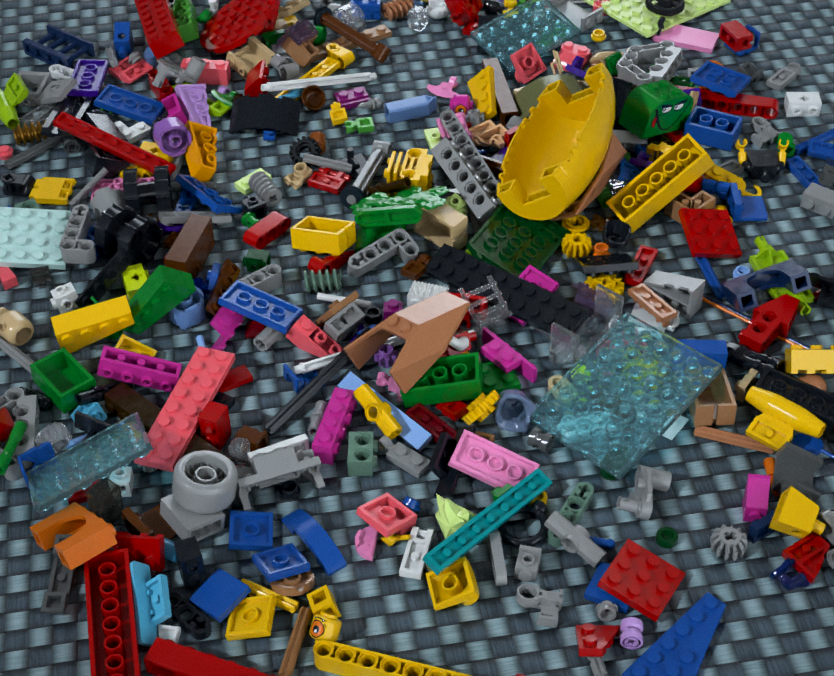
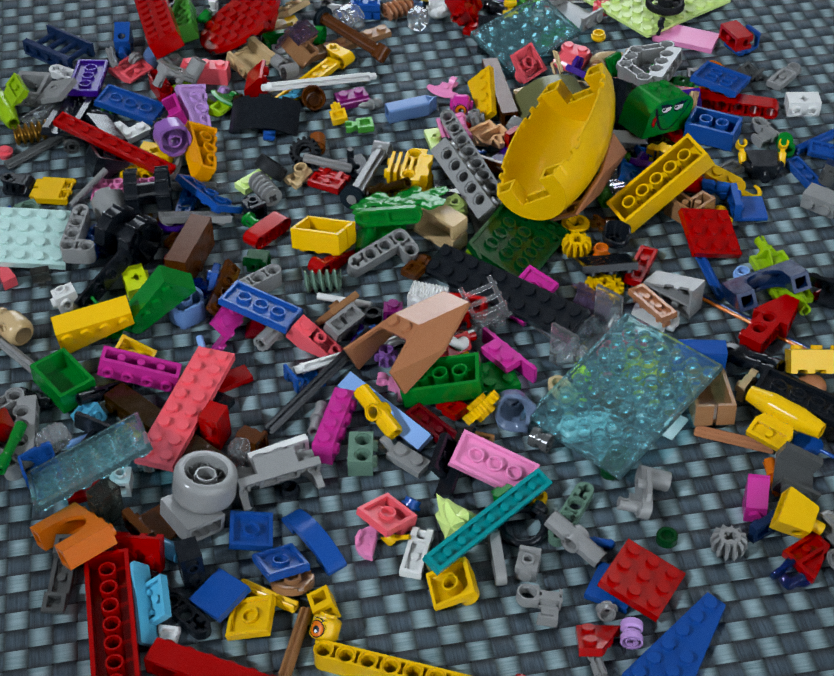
none -> black tyre [254,153,288,182]

